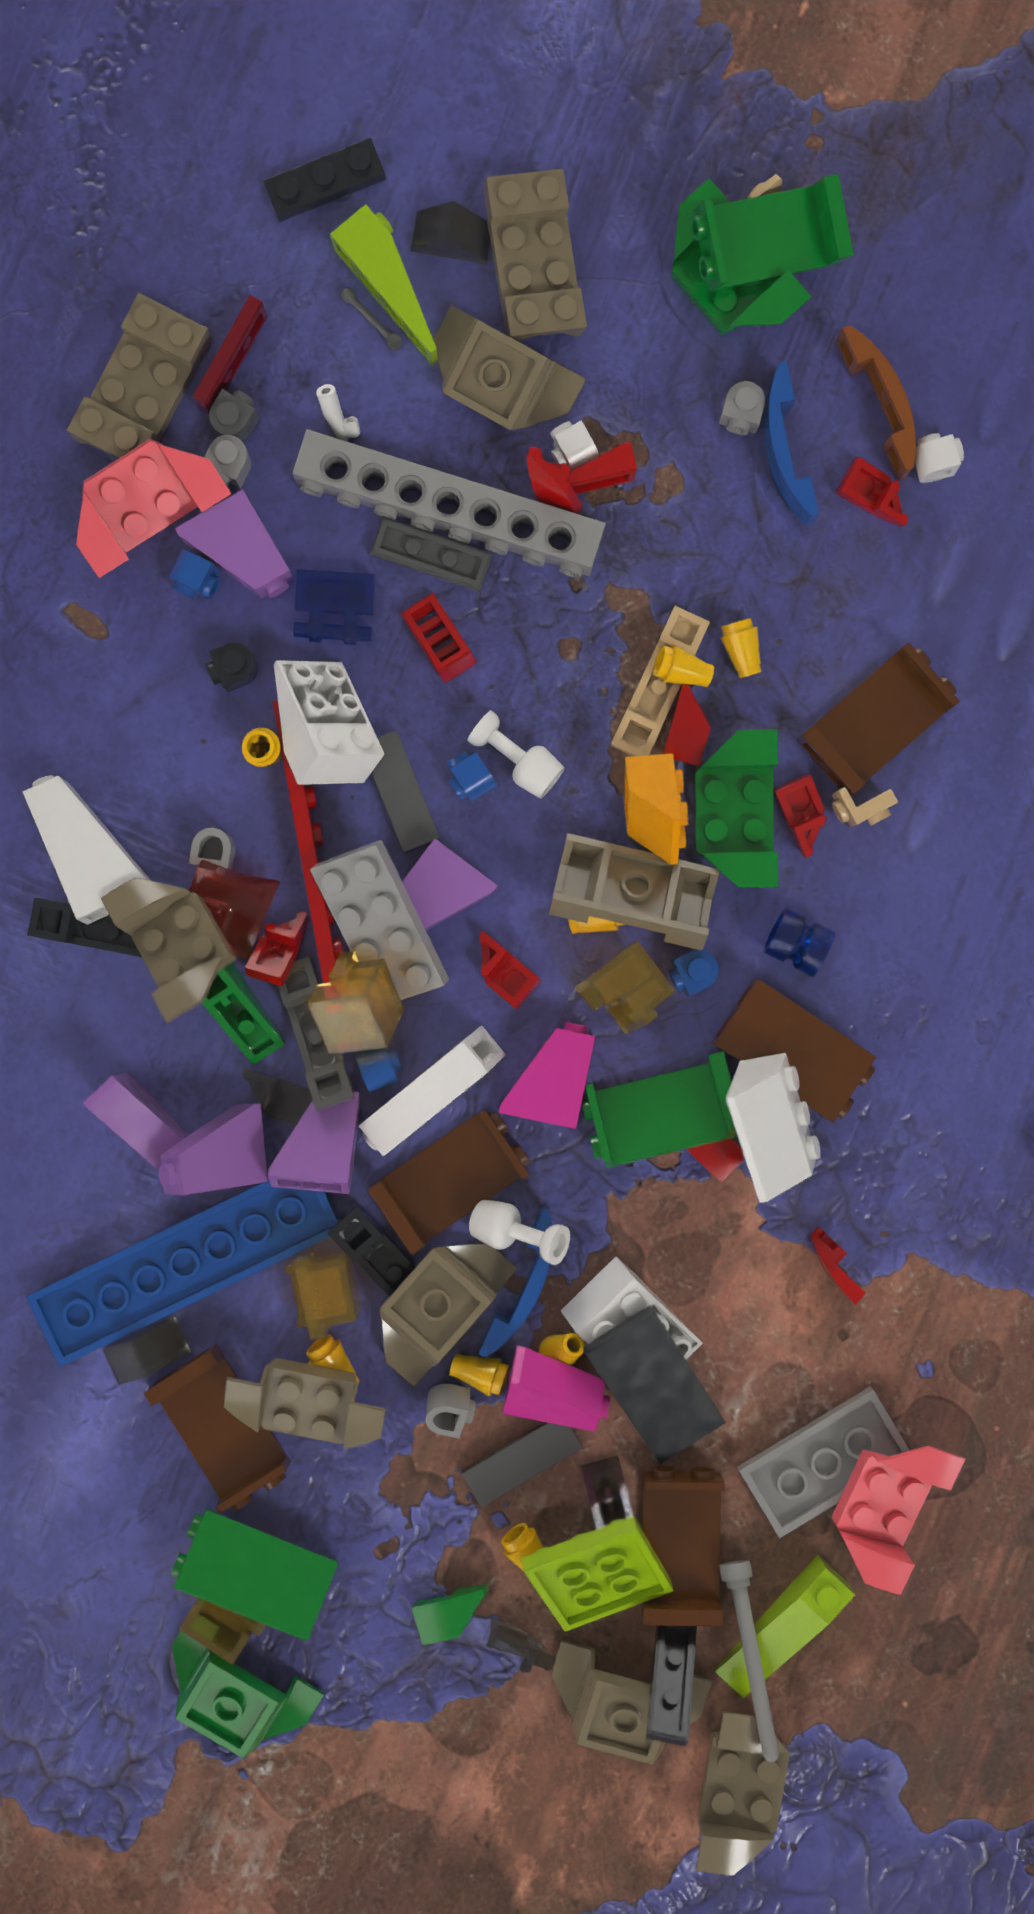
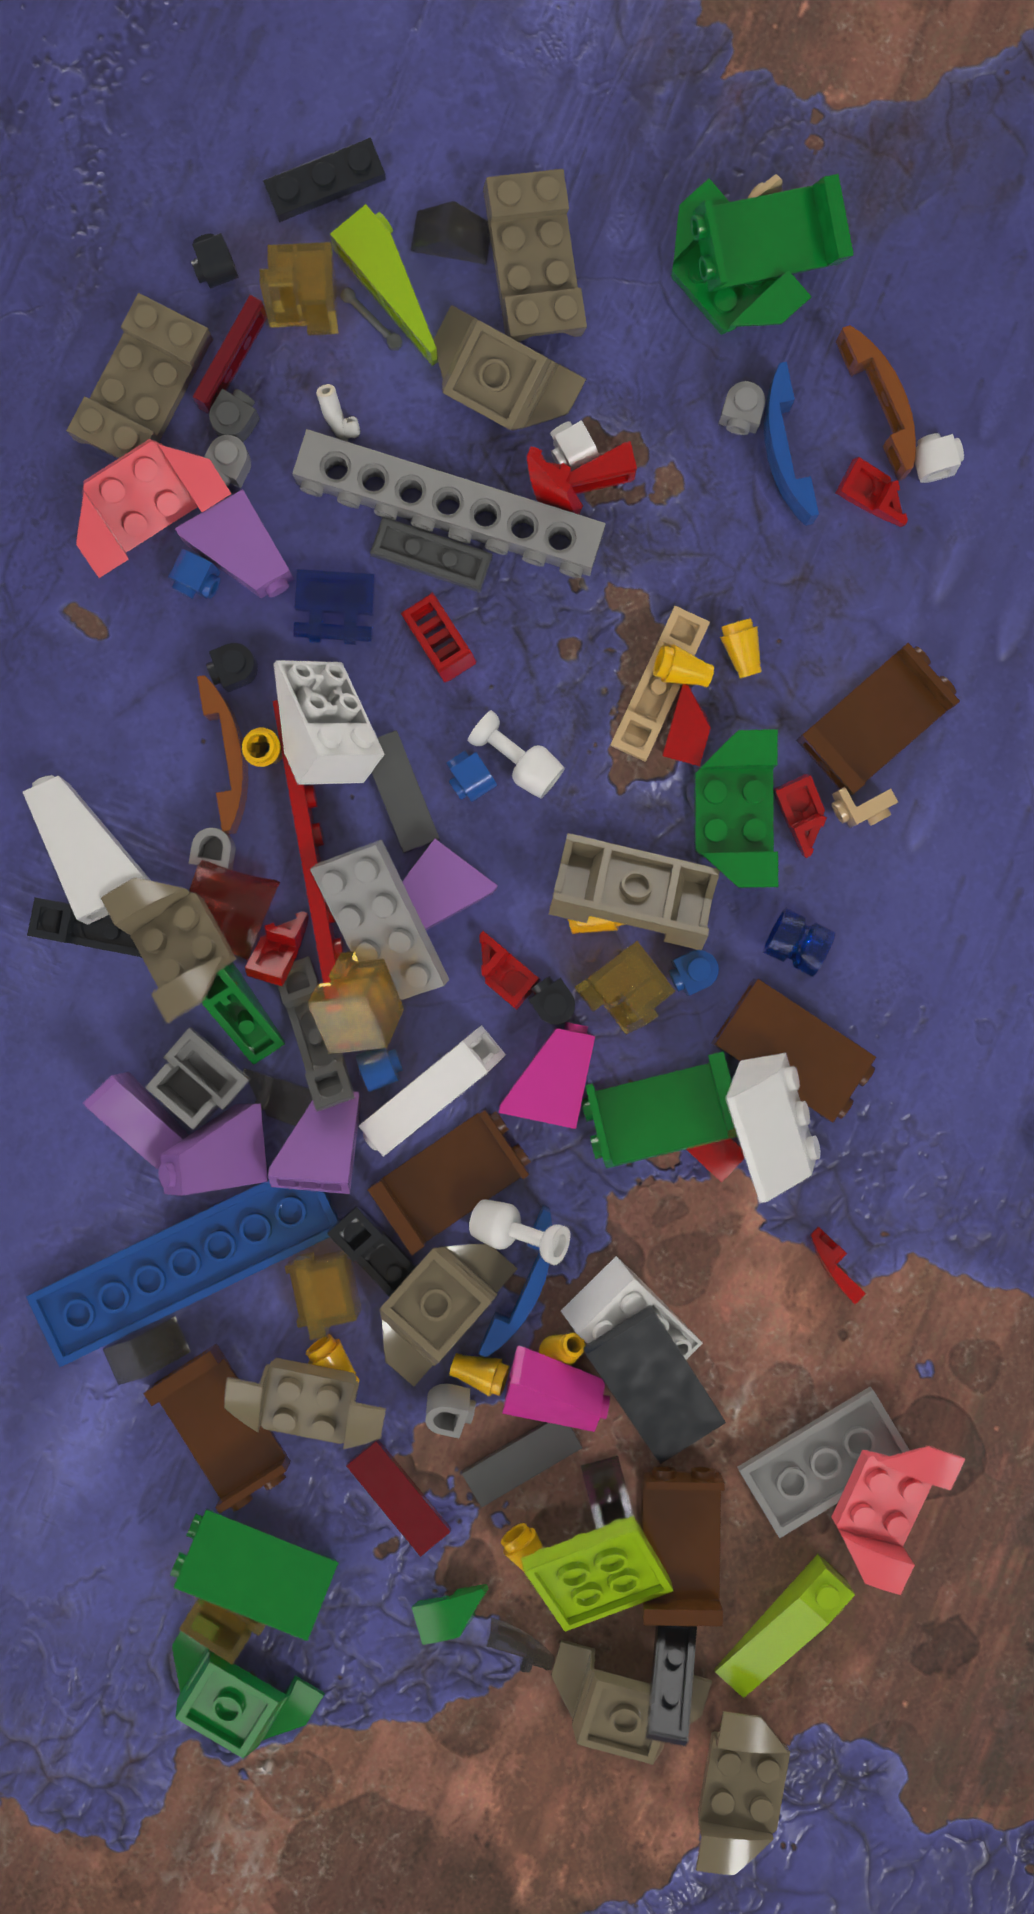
light orange slope [624,754,688,865] -> none
light grey piece [719,1559,779,1762] -> none
none -> light grey plate [145,1027,251,1129]
none -> black plate [191,233,239,289]
none -> dark orange slope [197,675,248,835]
none -> clear yellow plate [259,242,339,335]
none -> dark red tile [346,1439,451,1557]
none -> black plate [528,976,575,1025]

